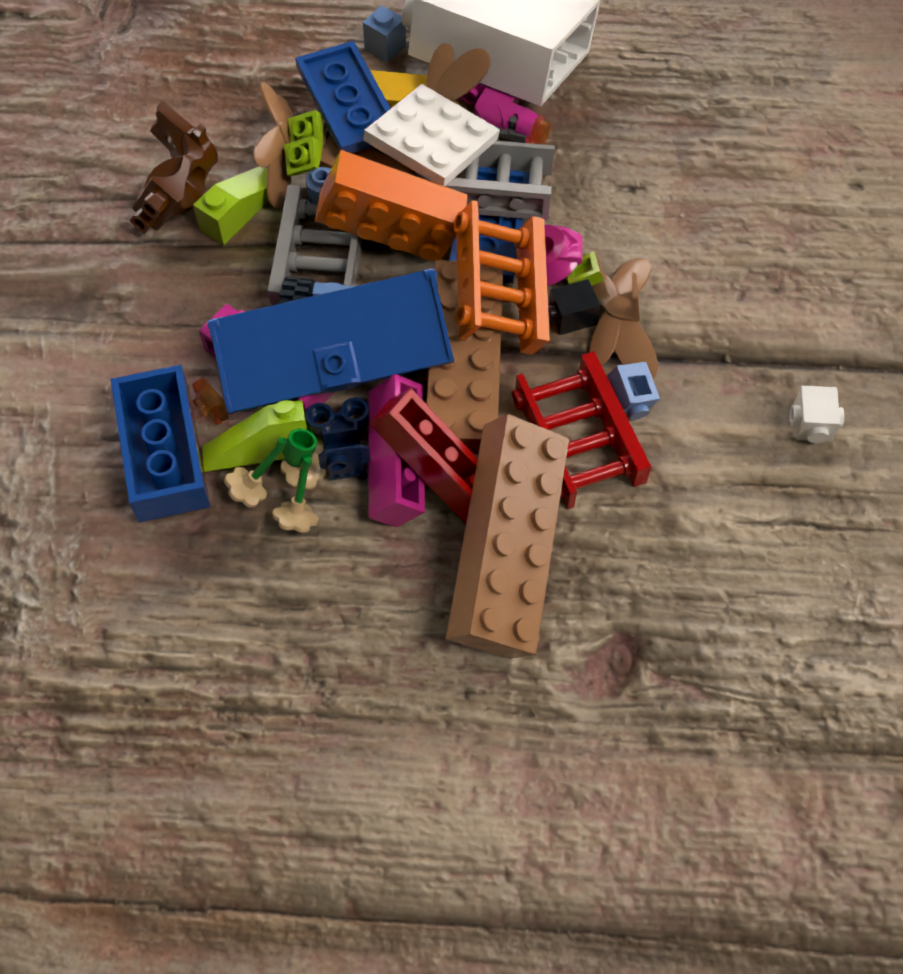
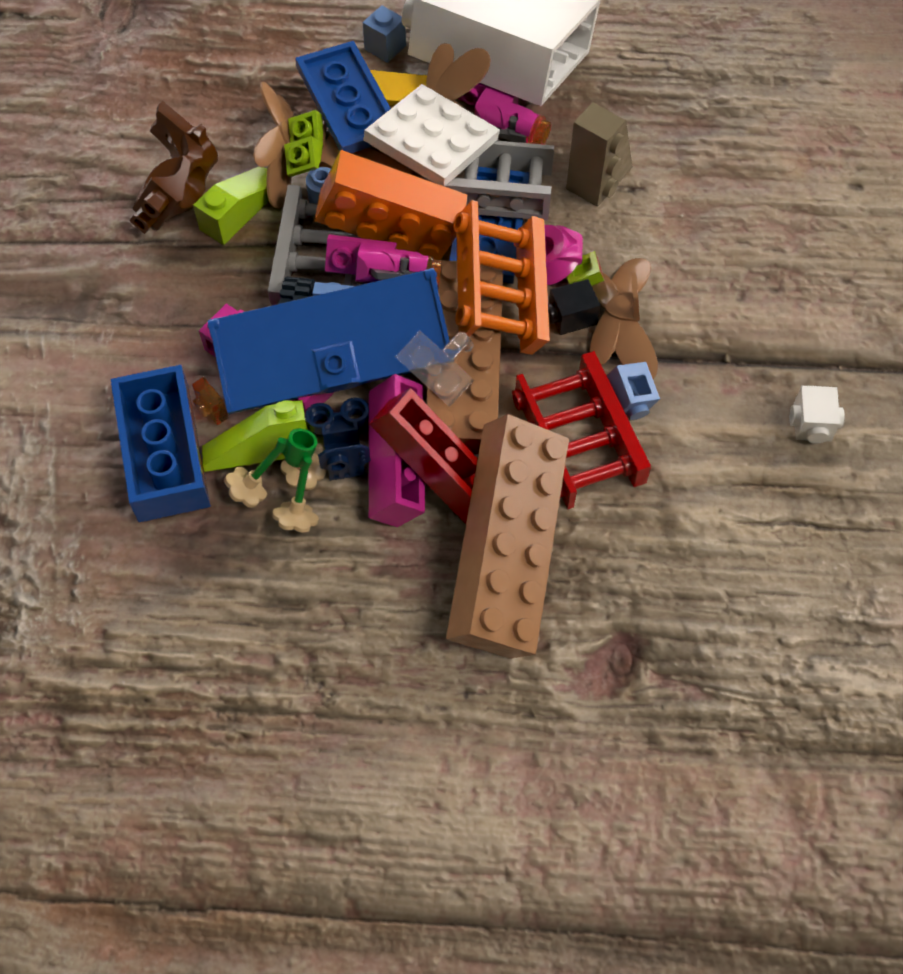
none -> dark pink plate [325,234,442,289]
none -> clear plate [395,330,474,407]
none -> dark tan wedge [566,102,633,207]

